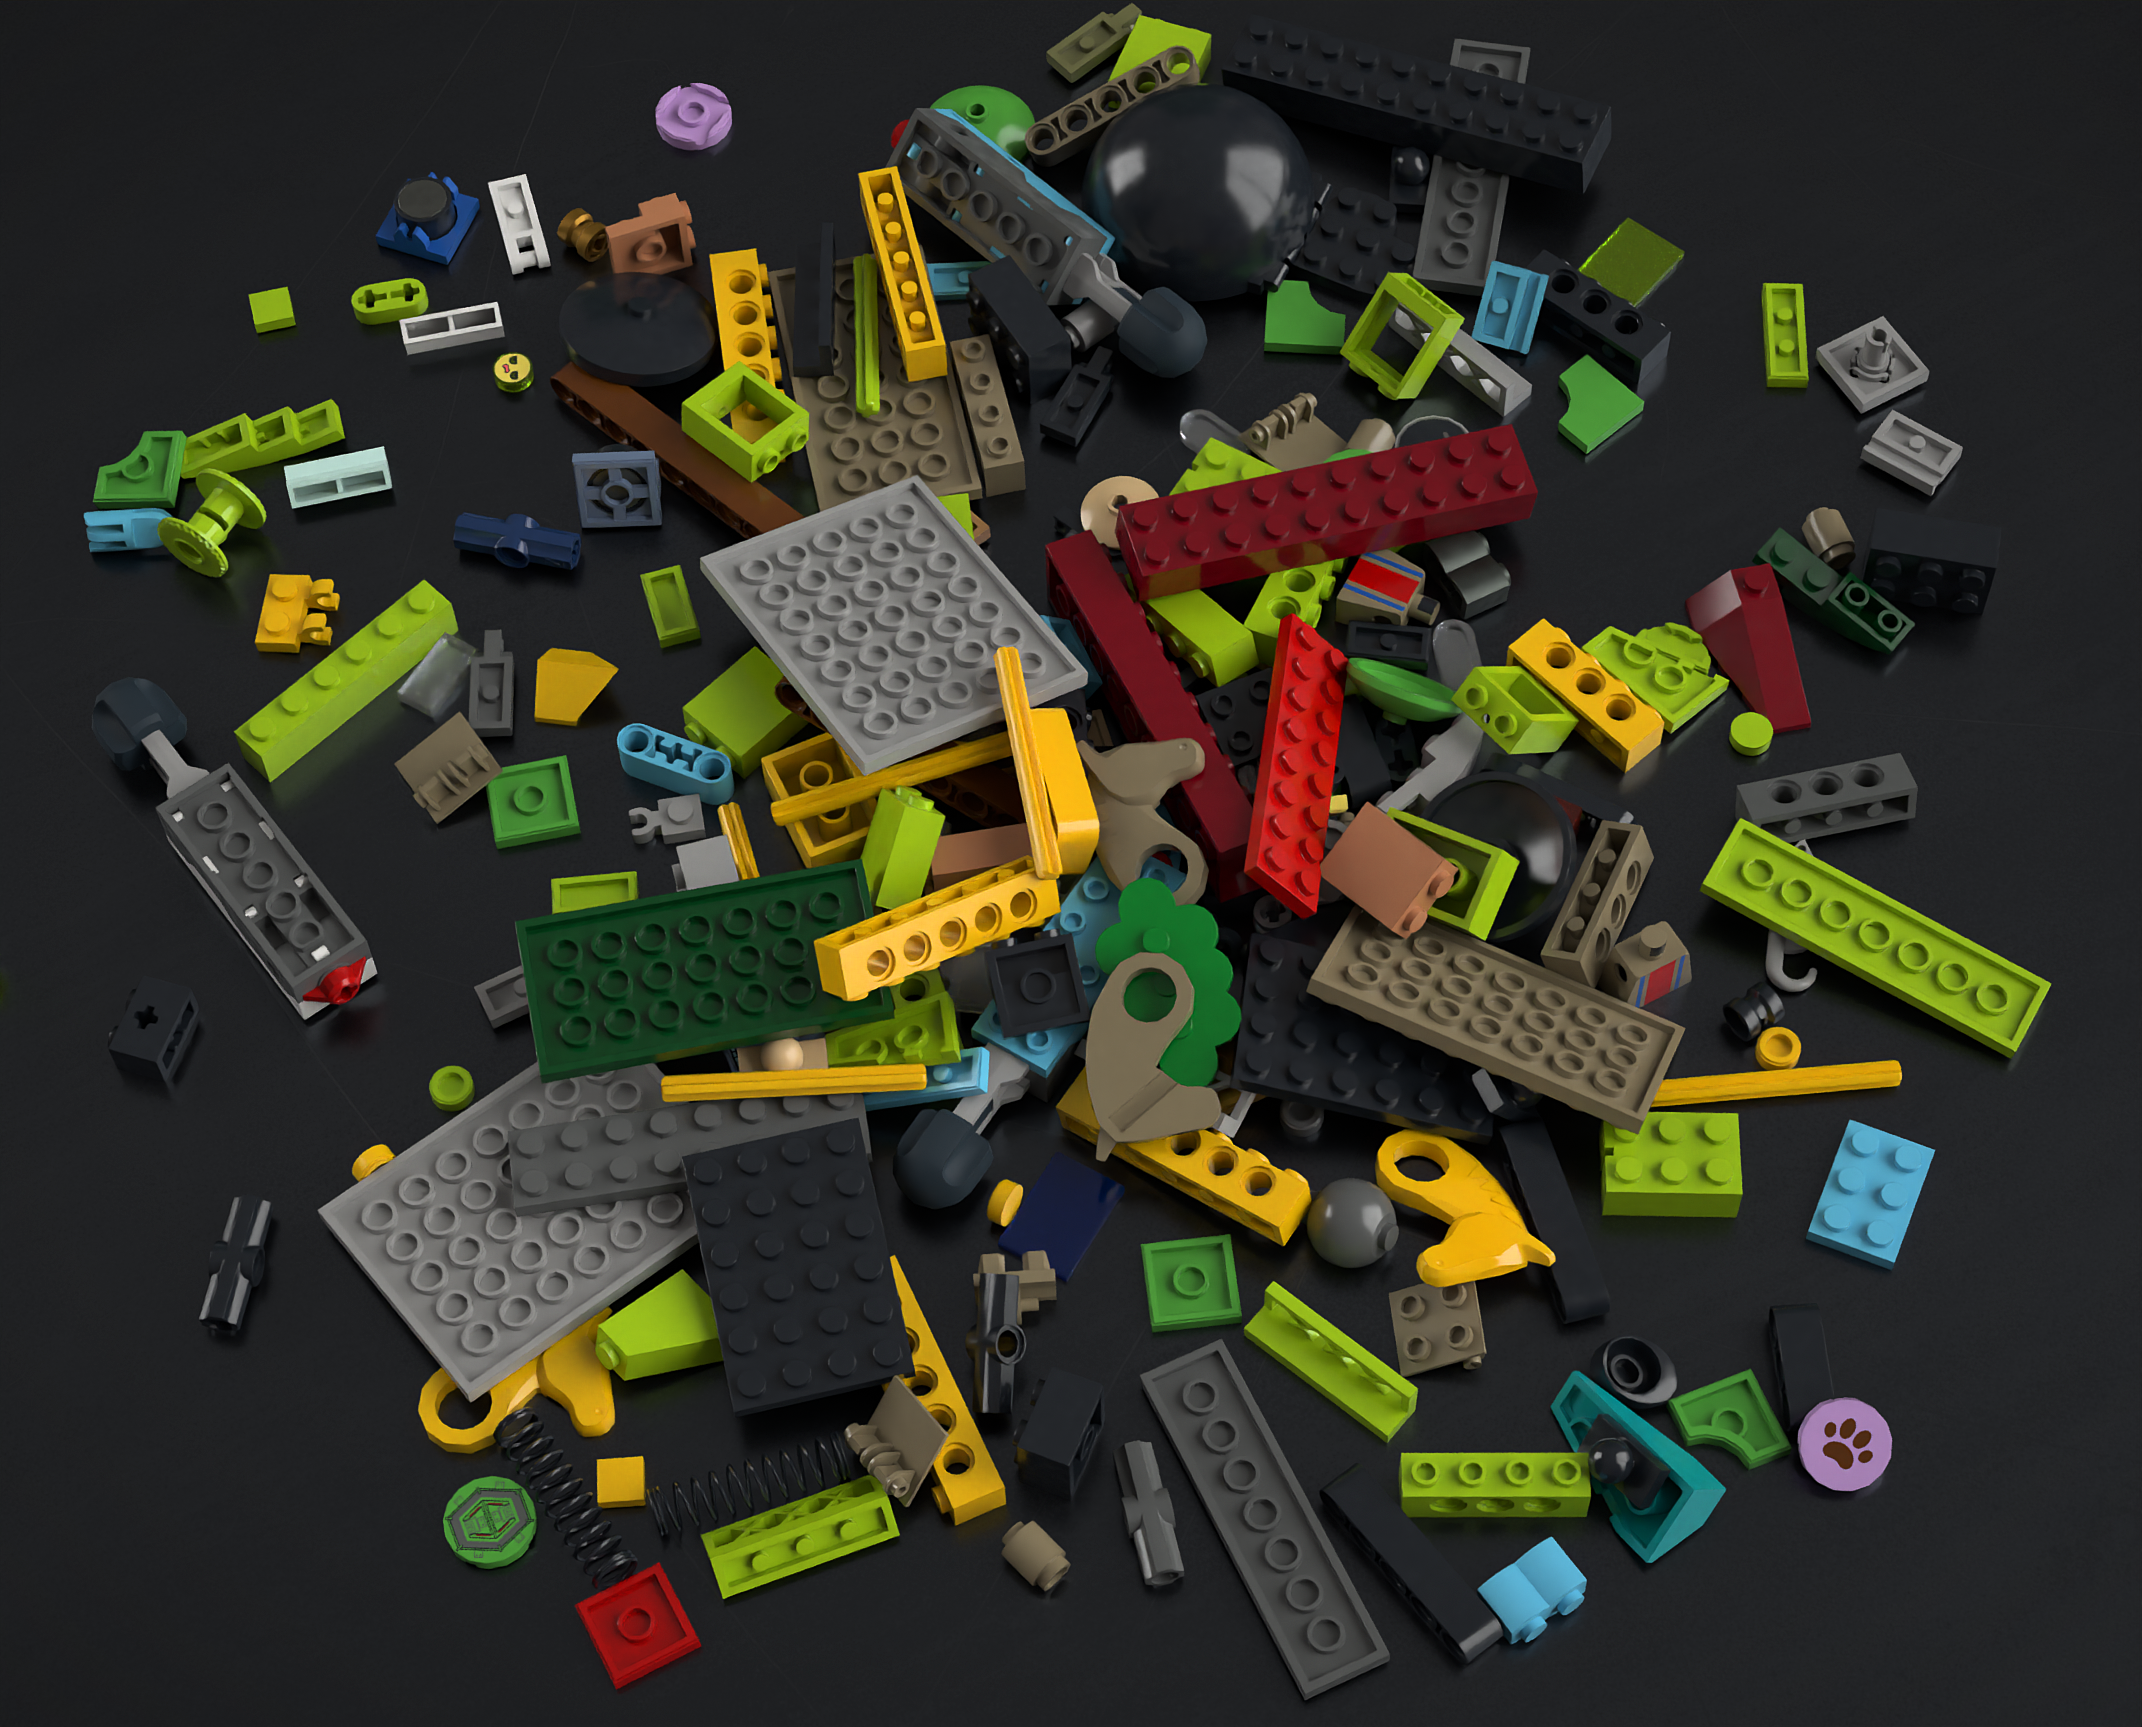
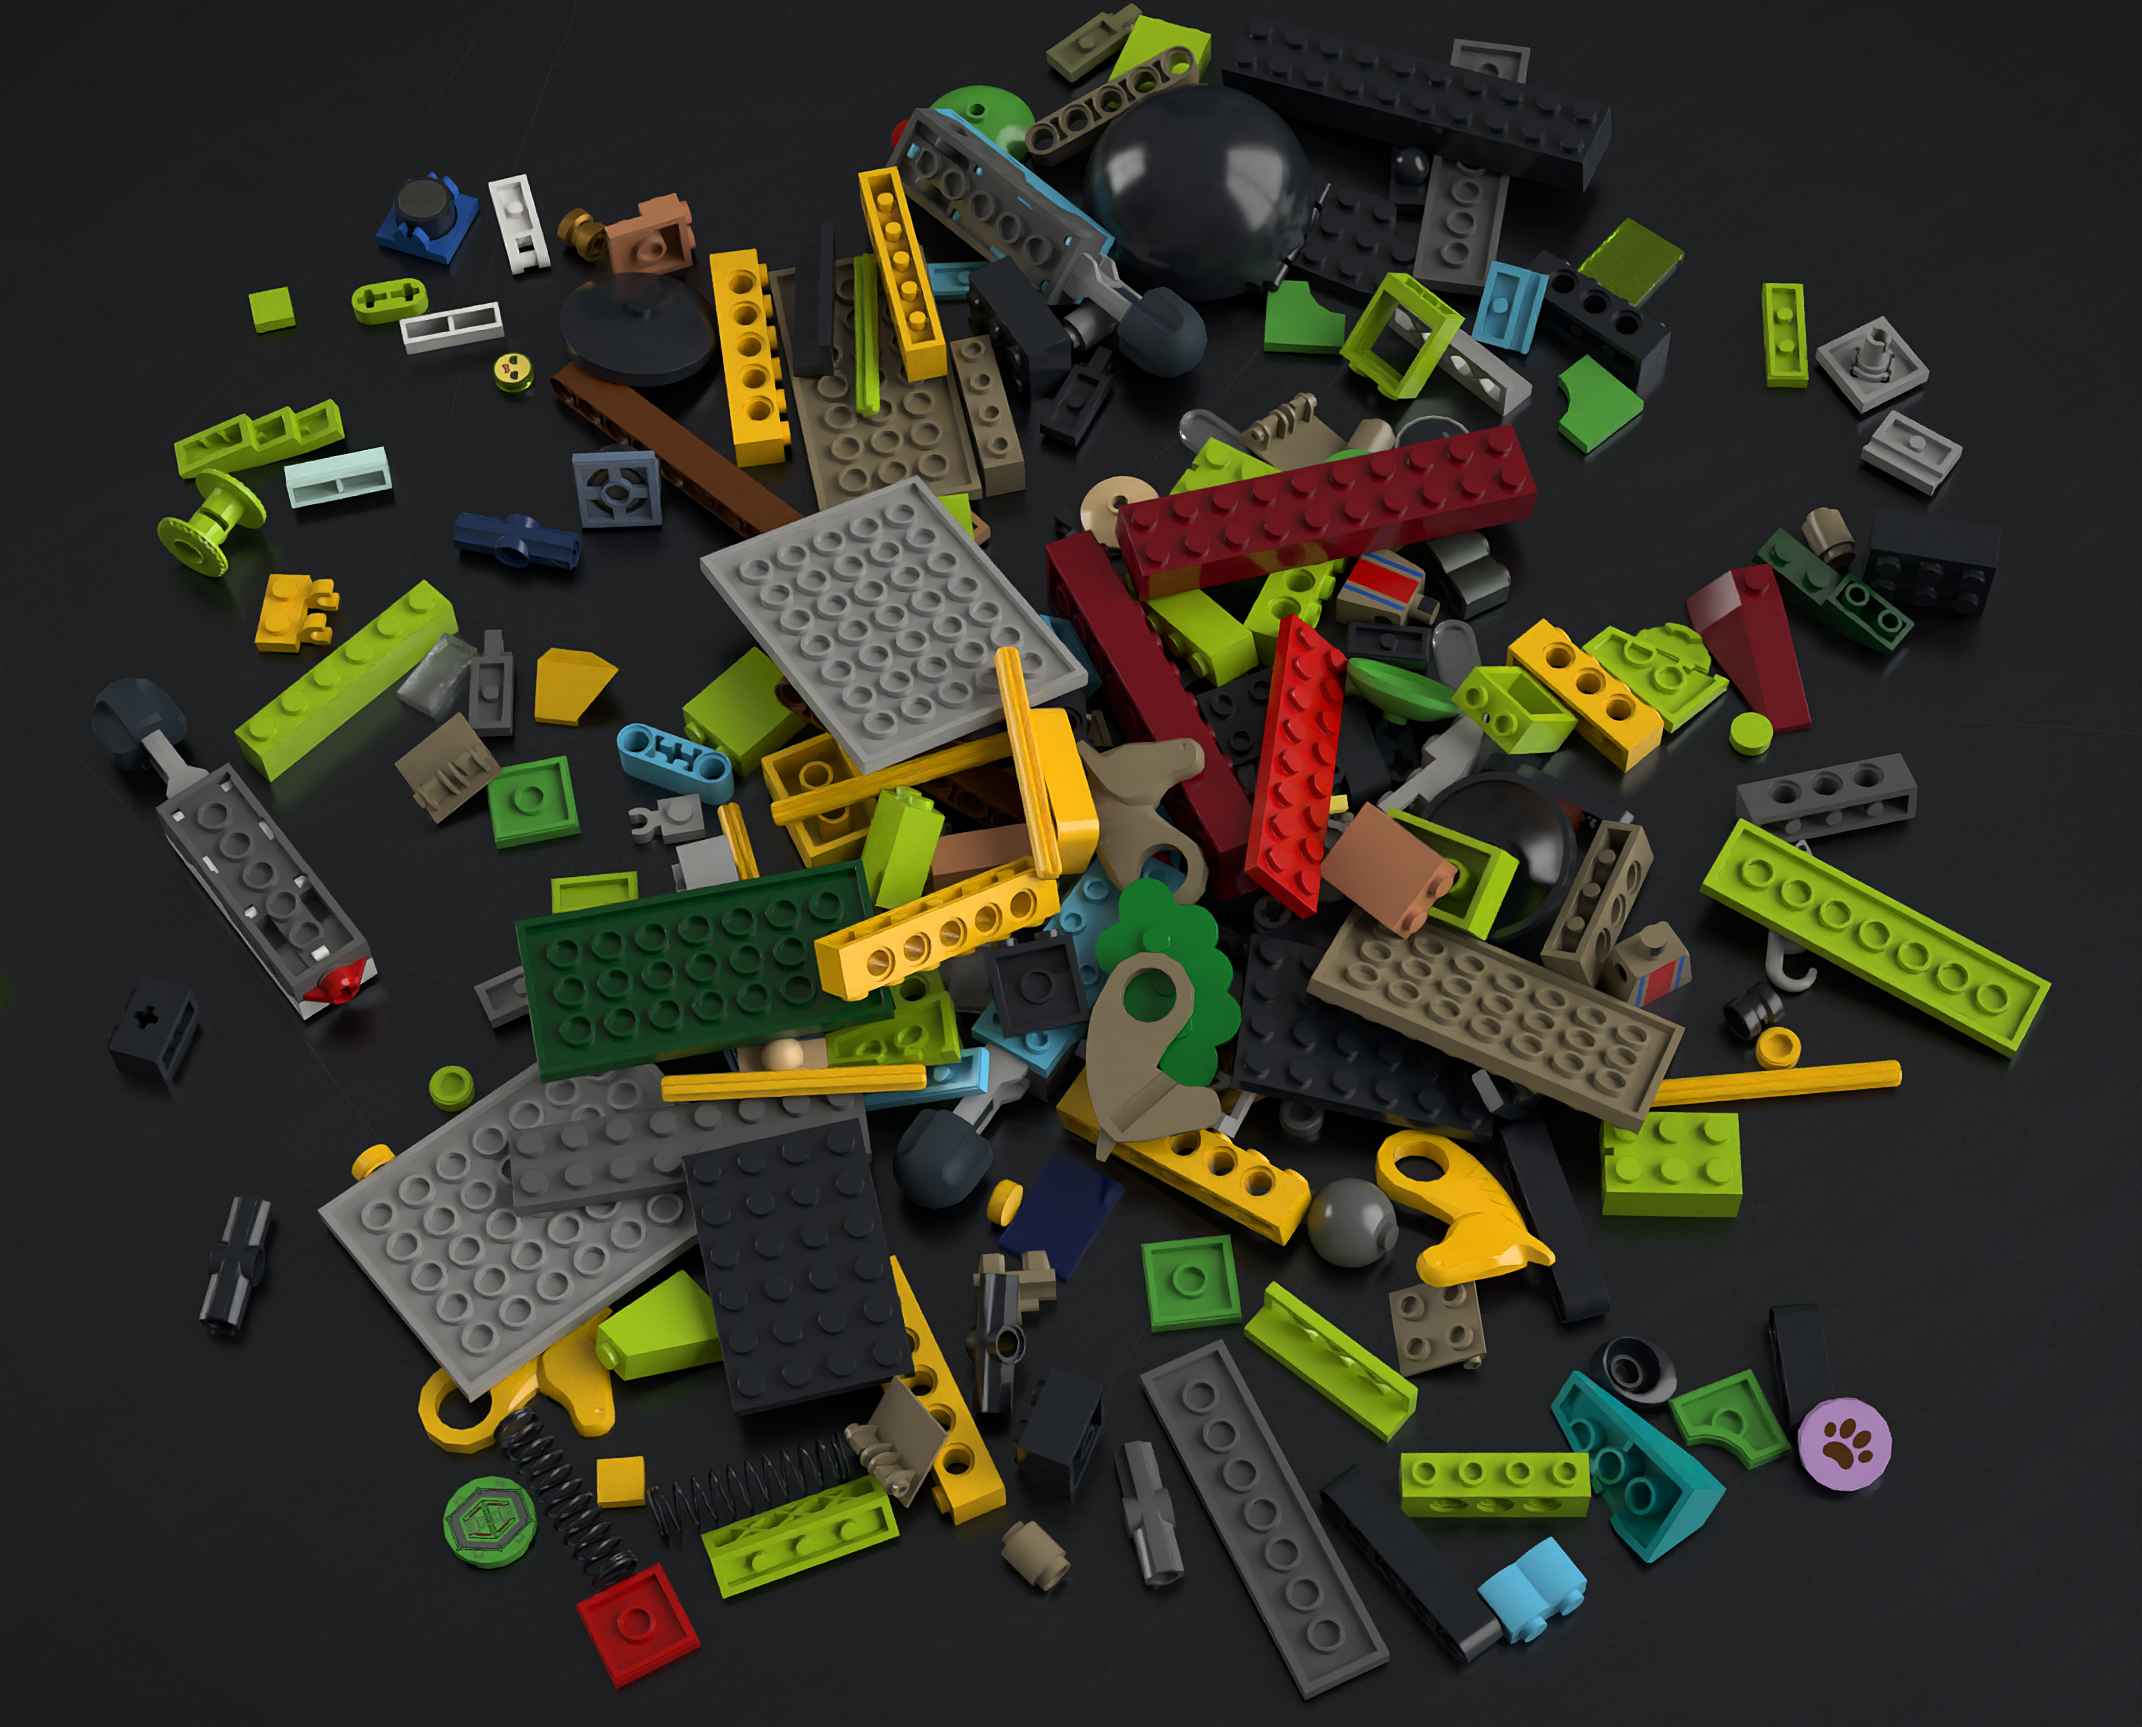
medium azure arm [84,508,173,553] -> none
bright green tile [93,431,187,509] -> none
lime tile [640,565,701,648] -> none
lavender tile [656,83,732,150] -> none
lime window [682,361,809,483] -> none
black tile [1577,1414,1671,1509] -> none
medium azure plate [1806,1120,1935,1270] -> none

